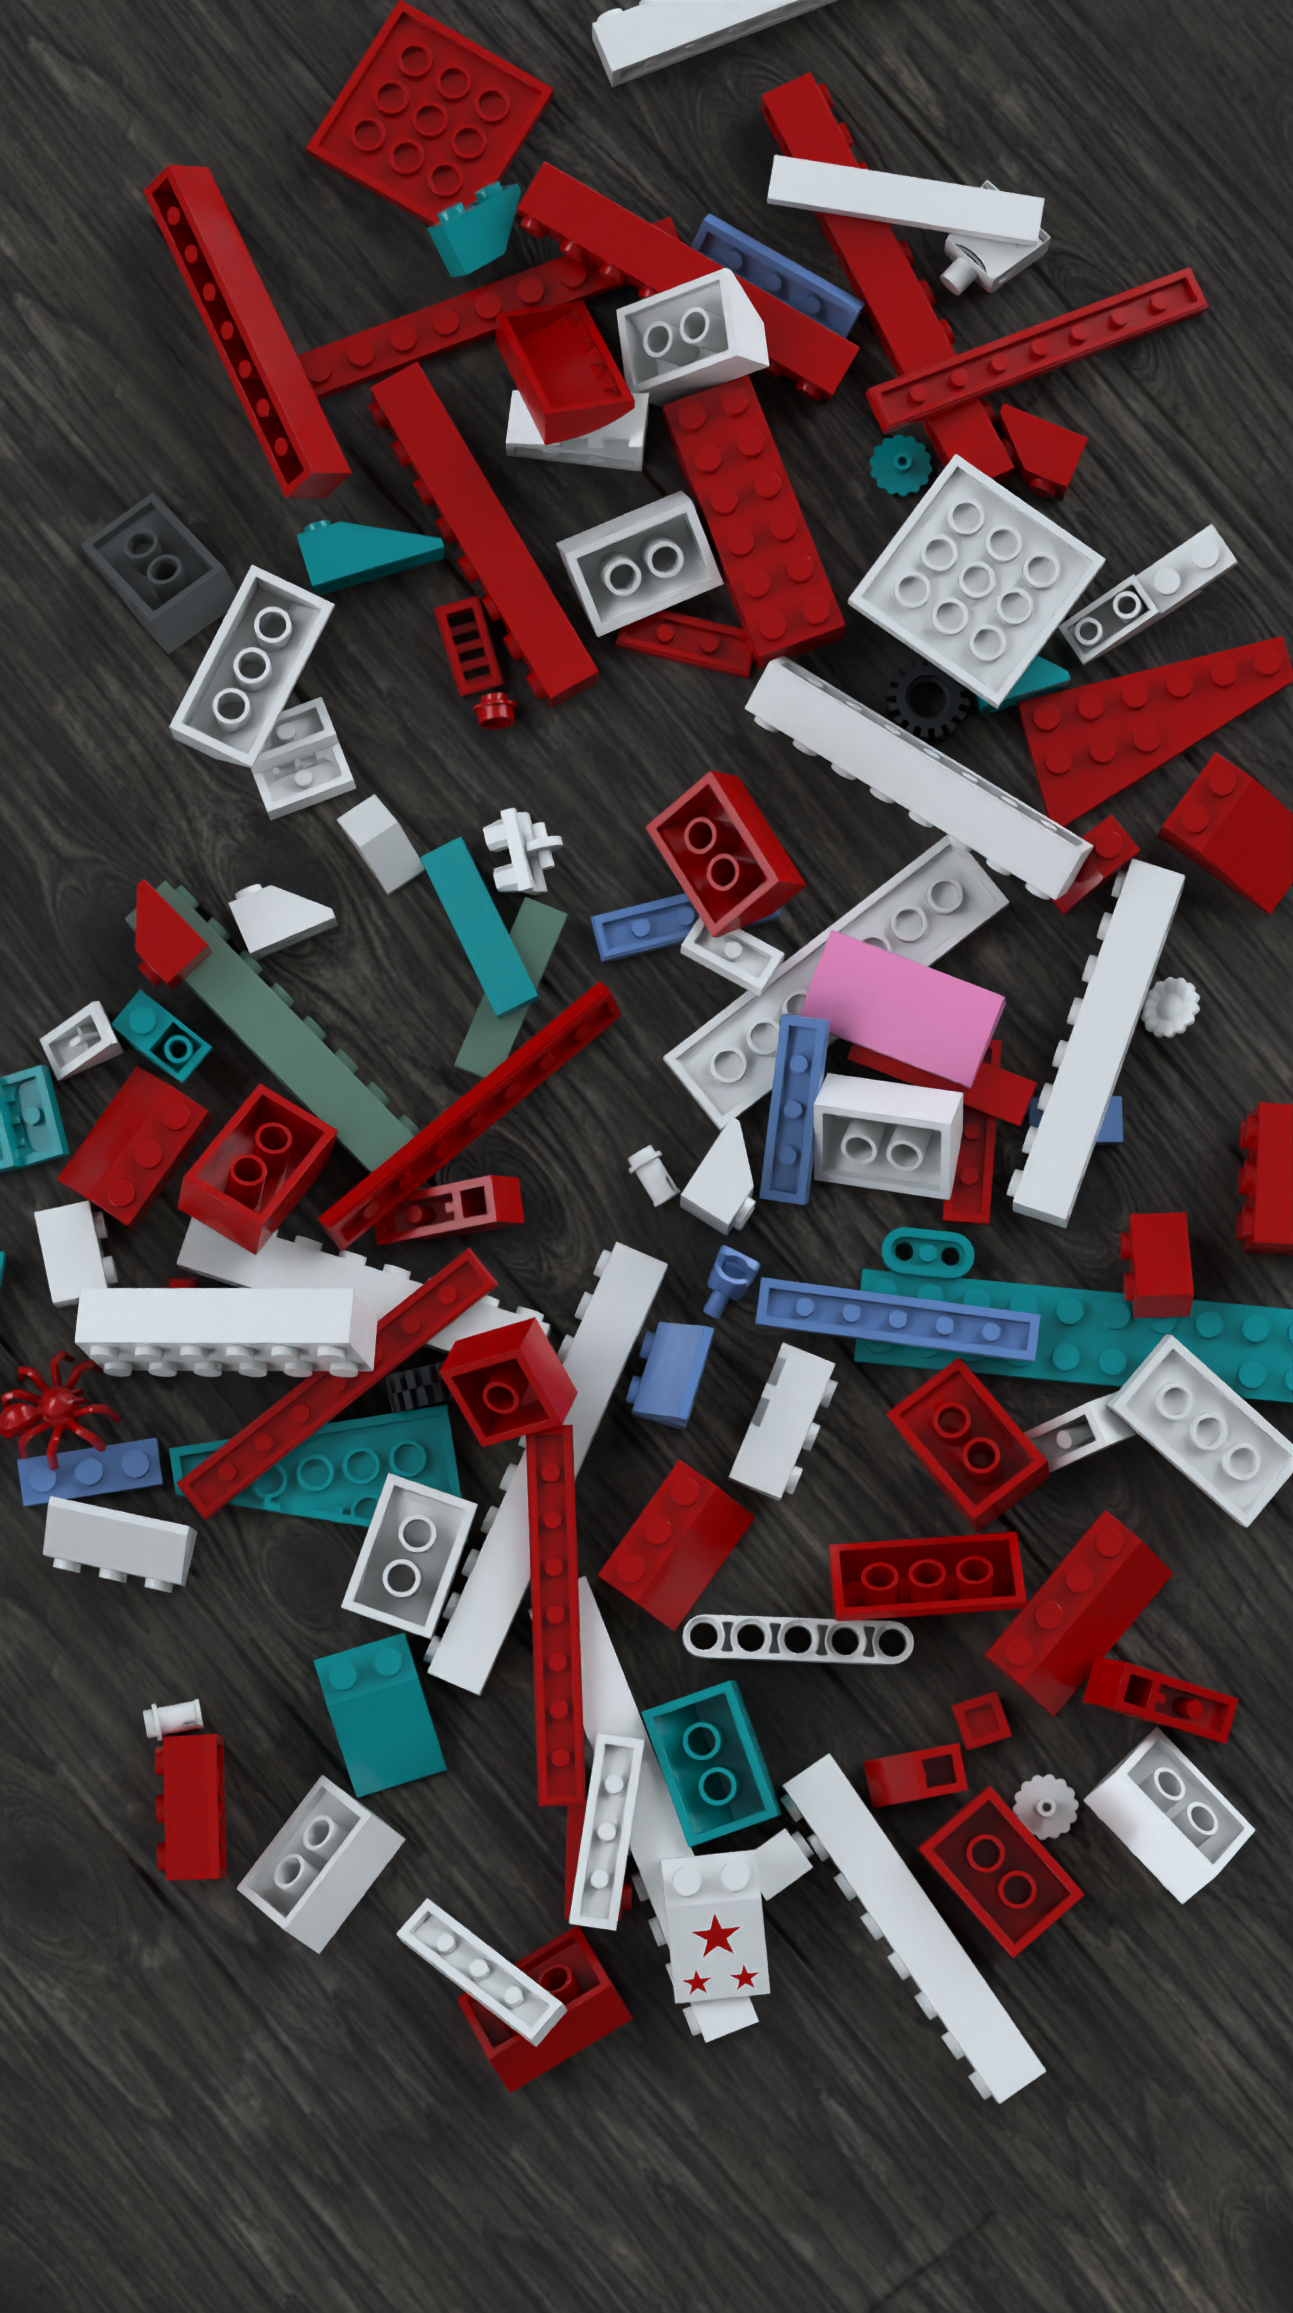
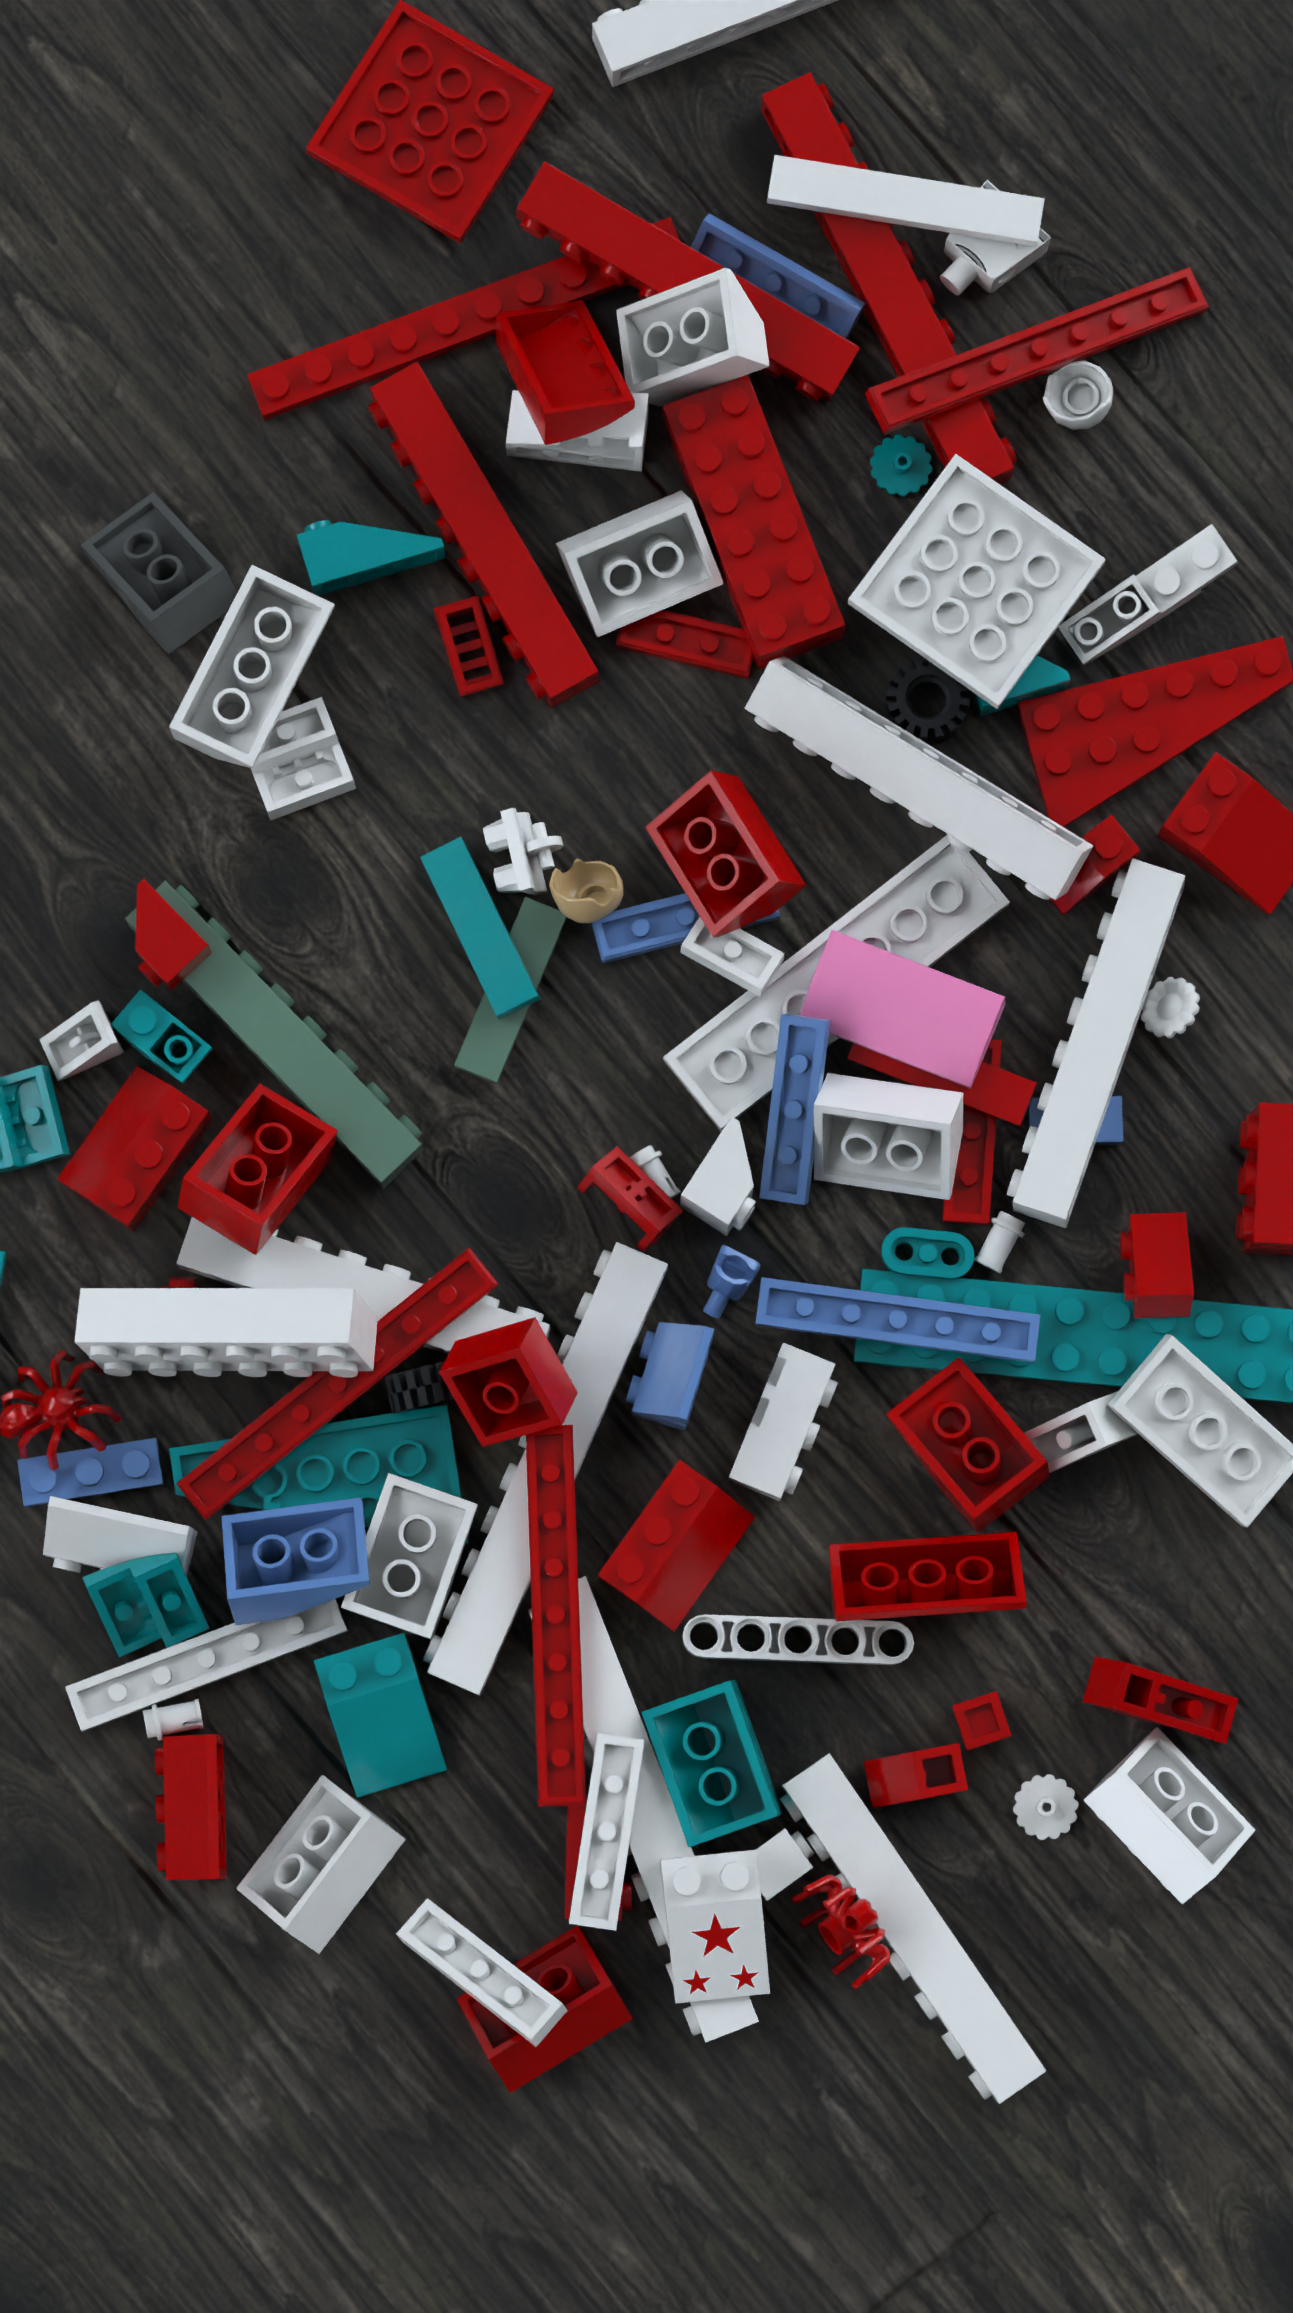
white brick [34,1201,118,1308] -> none
red brick [143,164,352,499] -> none
white slope [228,884,338,961] -> none
red tile [318,981,622,1252] -> none
white slope [337,794,426,895] -> none
red slope [375,1175,525,1246] -> none
teal slope [427,181,521,278] -> none
red plate [473,693,518,729] -> none
red brick [916,1786,1085,1958] -> none
red slope [981,1510,1173,1717] -> none
red slope [997,403,1088,499] -> none
none -> white plate [65,1599,348,1731]
none -> teal slope [82,1553,210,1657]
none -> medium blue slope [222,1497,370,1625]
none -> tan hair [549,859,624,923]
none -> red hinge [577,1146,683,1253]
none -> red animal [791,1875,890,1990]
none -> white pin [974,1211,1025,1274]
none -> white hair [1043,360,1113,430]

